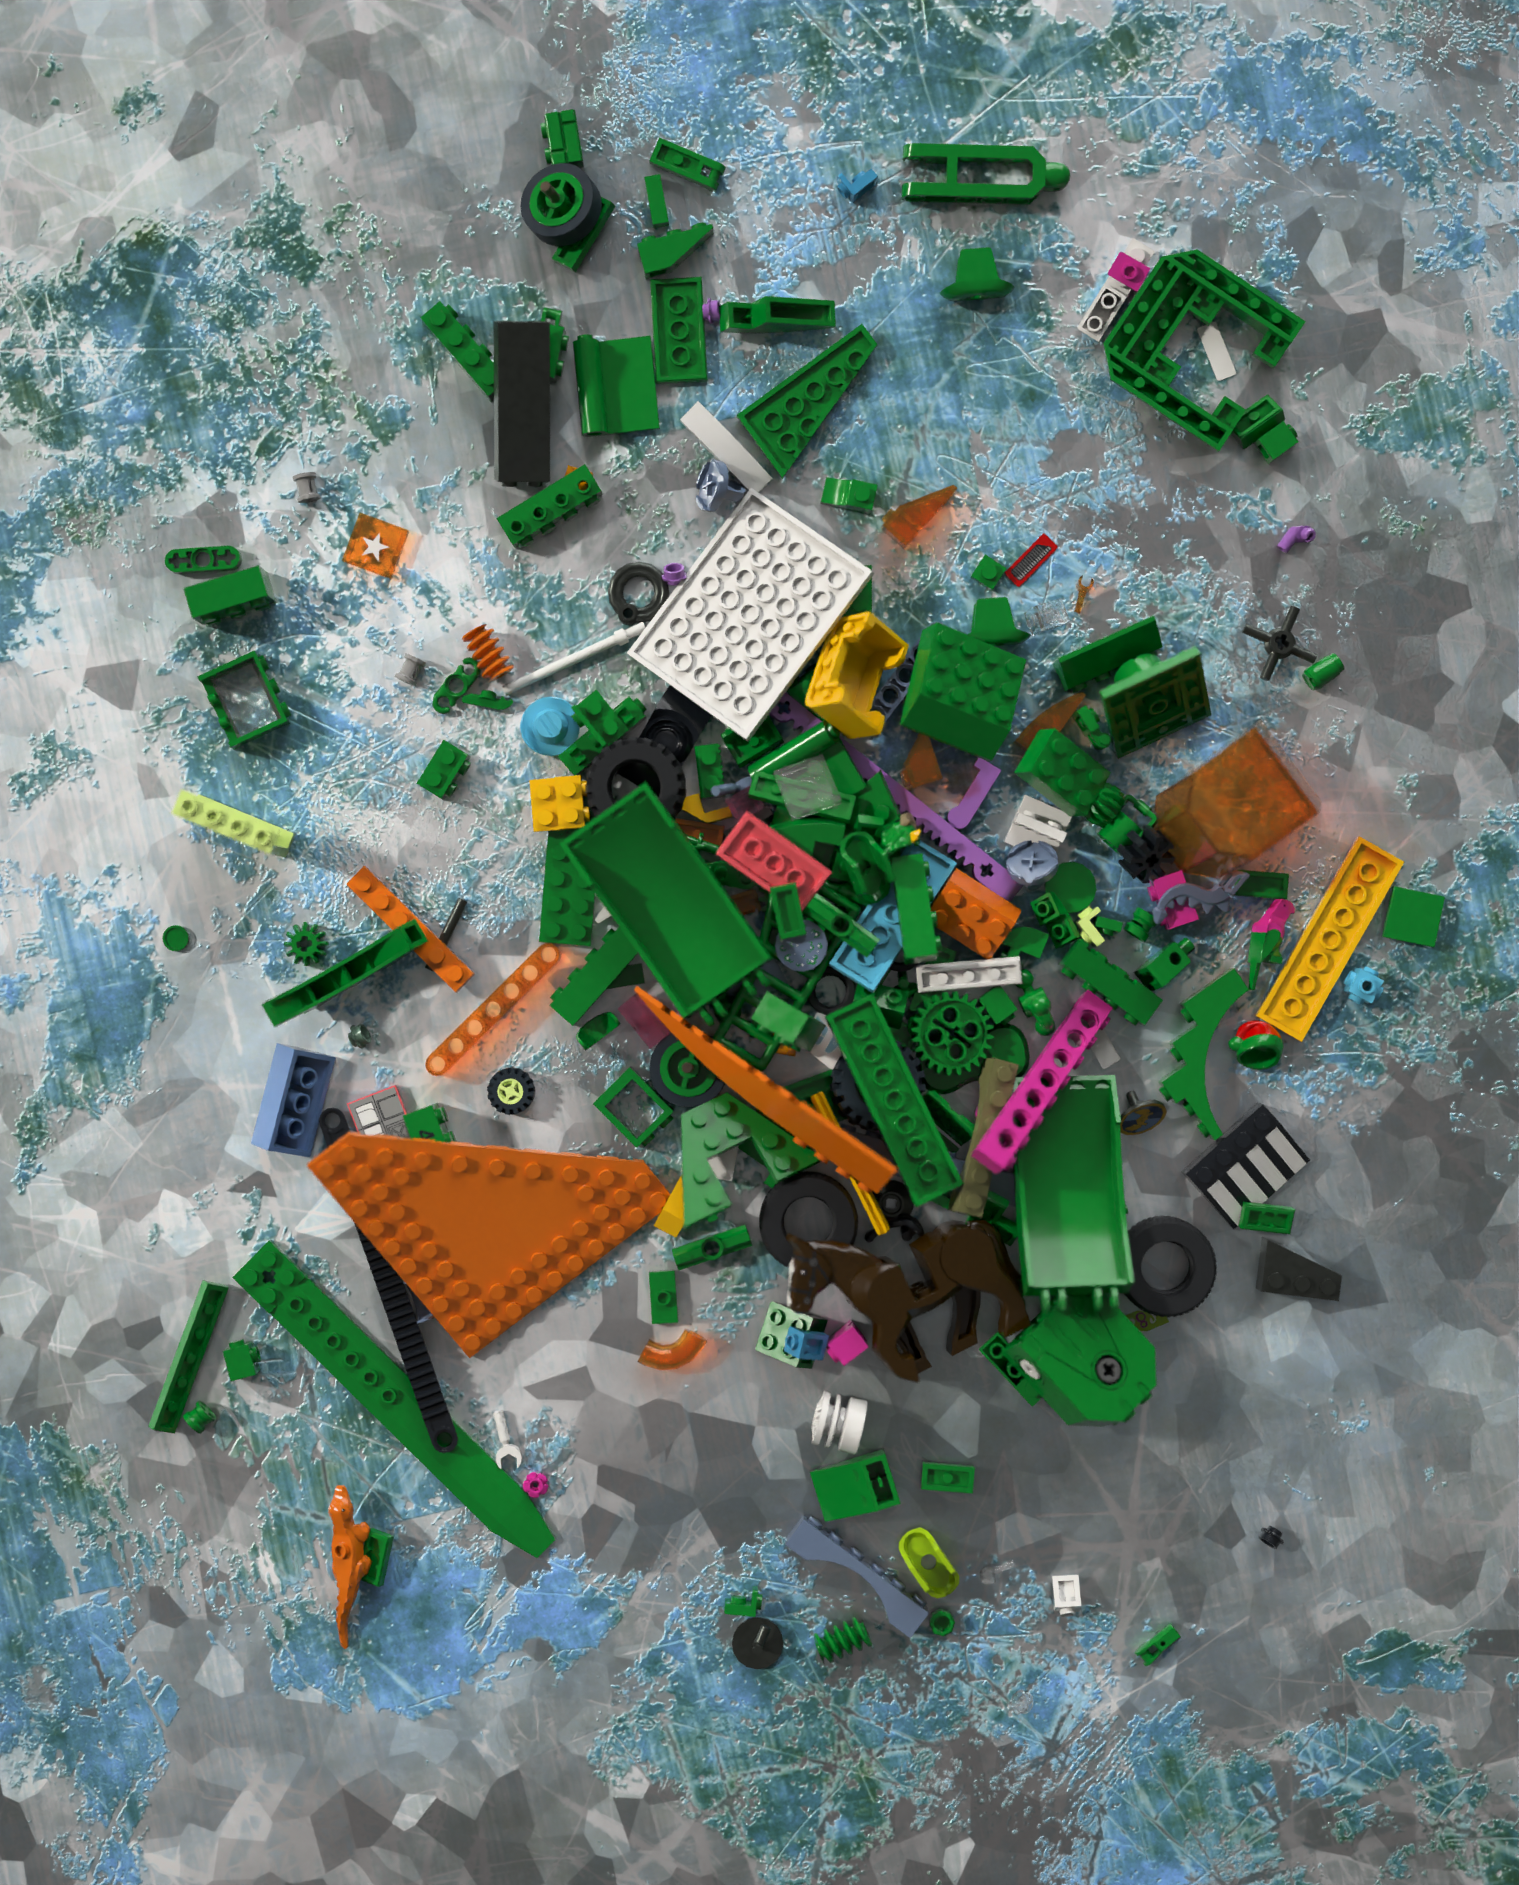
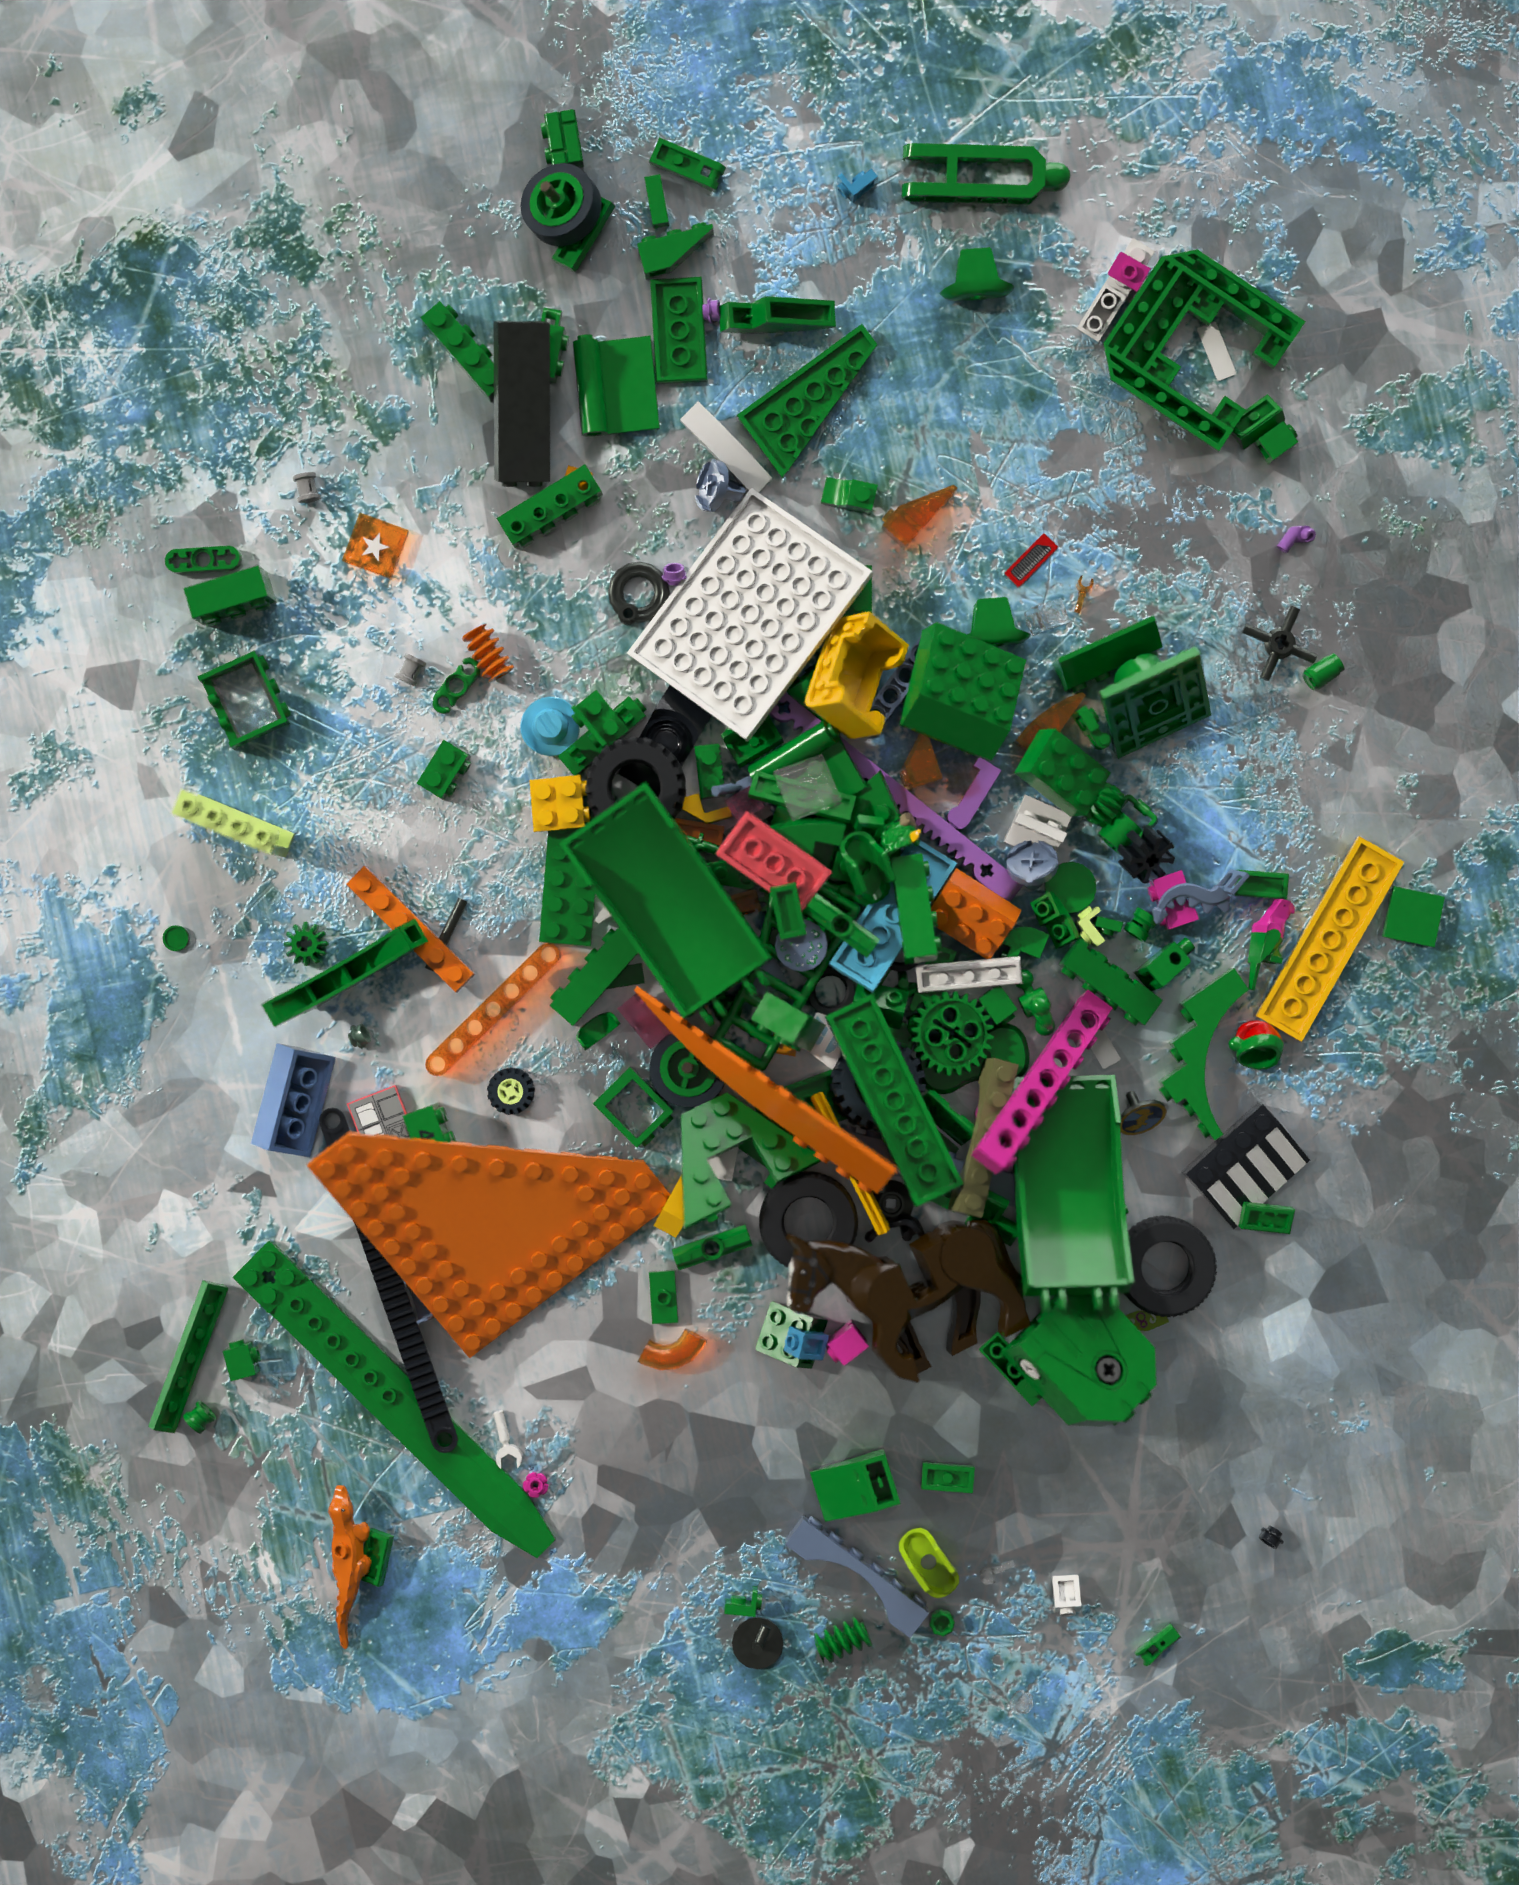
green piece [462,690,513,710] -> none
white bar [502,622,646,696] -> none
white wheel [811,1390,868,1455] -> none
green plate [971,554,1007,591] -> none
clear orange windscreen [1153,719,1322,878] -> none
pearl dark grey wedge [1256,1237,1342,1301] -> none
medium azure brick [1343,966,1384,1005] -> none

